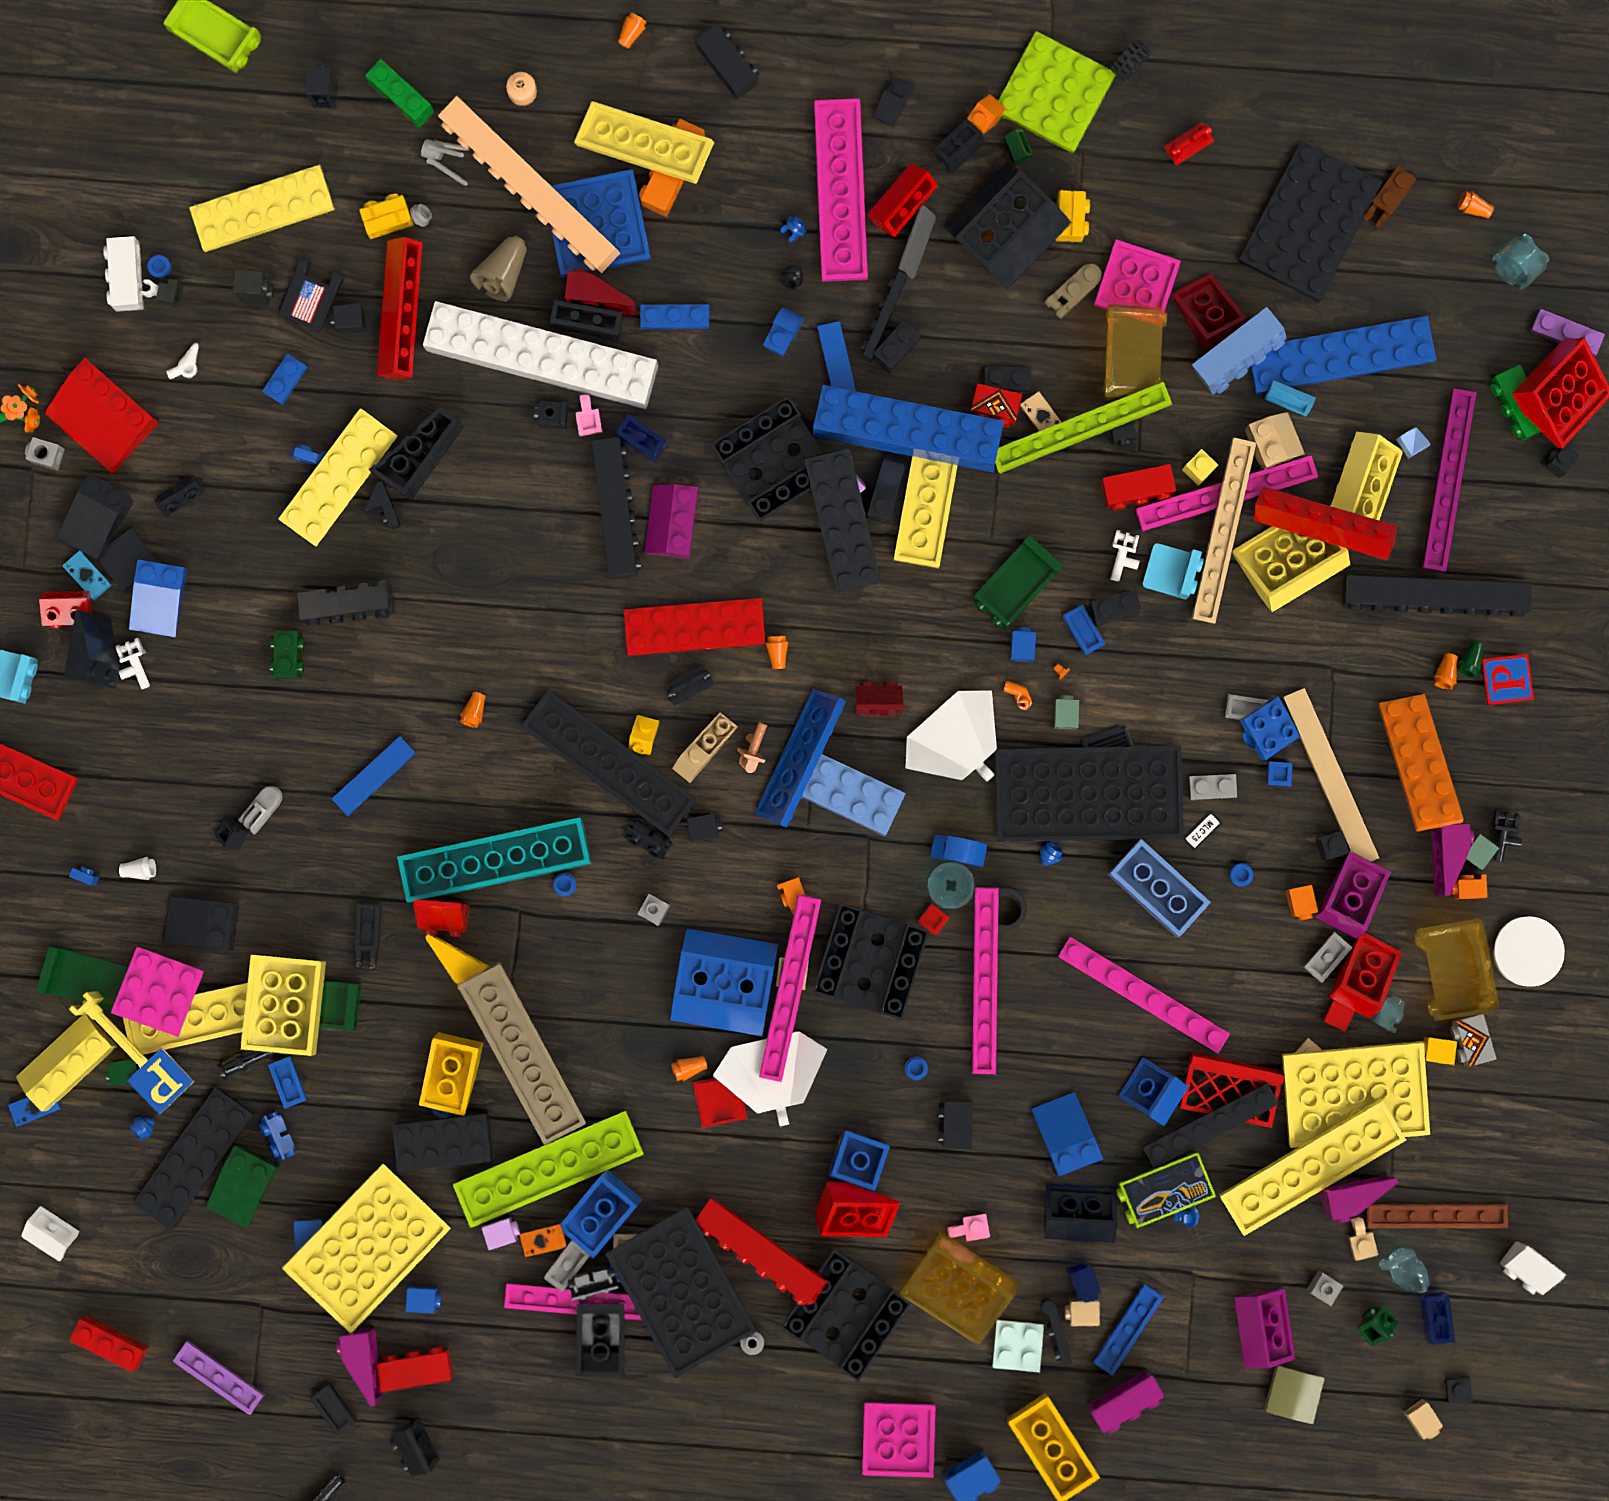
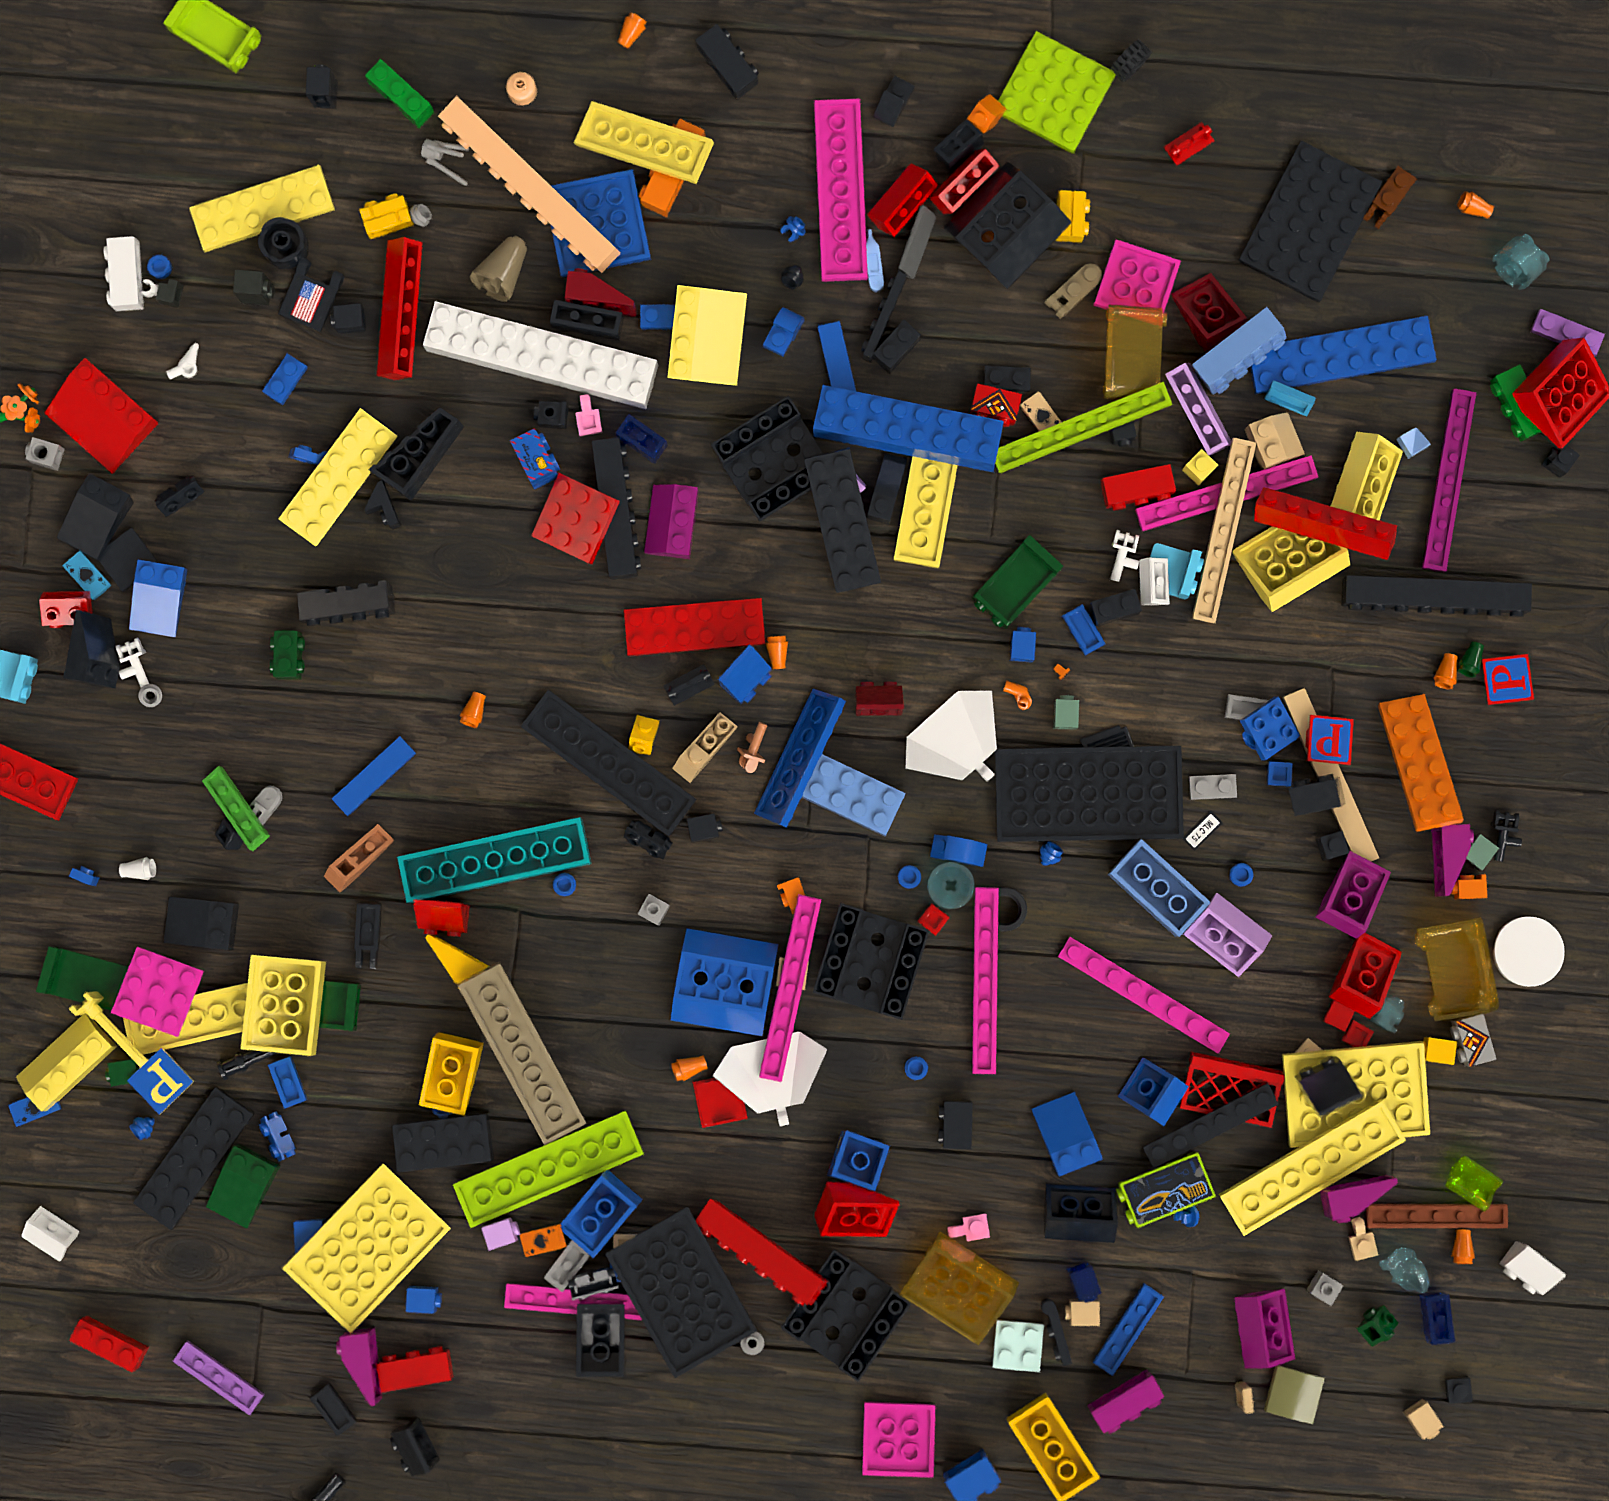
dark green piece [1004,129,1033,166] -> none
orange brick [1285,885,1318,921] -> none
light grey plate [1303,932,1352,983] -> none
none -> light grey plate [139,684,162,707]
none -> bright green tile [202,766,270,851]
none -> black brick [258,217,309,269]
none -> nougat slope [324,824,394,893]
none -> blue brick [510,428,560,489]
none -> red plate [531,473,620,564]
none -> light yellow slope [668,285,747,386]
none -> blue slope [718,645,772,704]
none -> light blue piece [866,229,884,292]
none -> blue tile [898,865,921,889]
none -> red brick [929,149,1000,214]
none -> white slope [1139,557,1169,605]
none -> lavender brick [1165,363,1231,455]
none -> lavender slope [1183,893,1272,977]
none -> tan tile [1235,1382,1254,1413]
none -> black brick [1289,774,1346,816]
none -> black slope [1294,1056,1363,1117]
none -> piece [1305,715,1354,765]
none -> red tile [1341,1020,1374,1047]
none -> clear neon green bracket [1445,1156,1503,1212]
none -> orange cone [1451,1229,1475,1264]

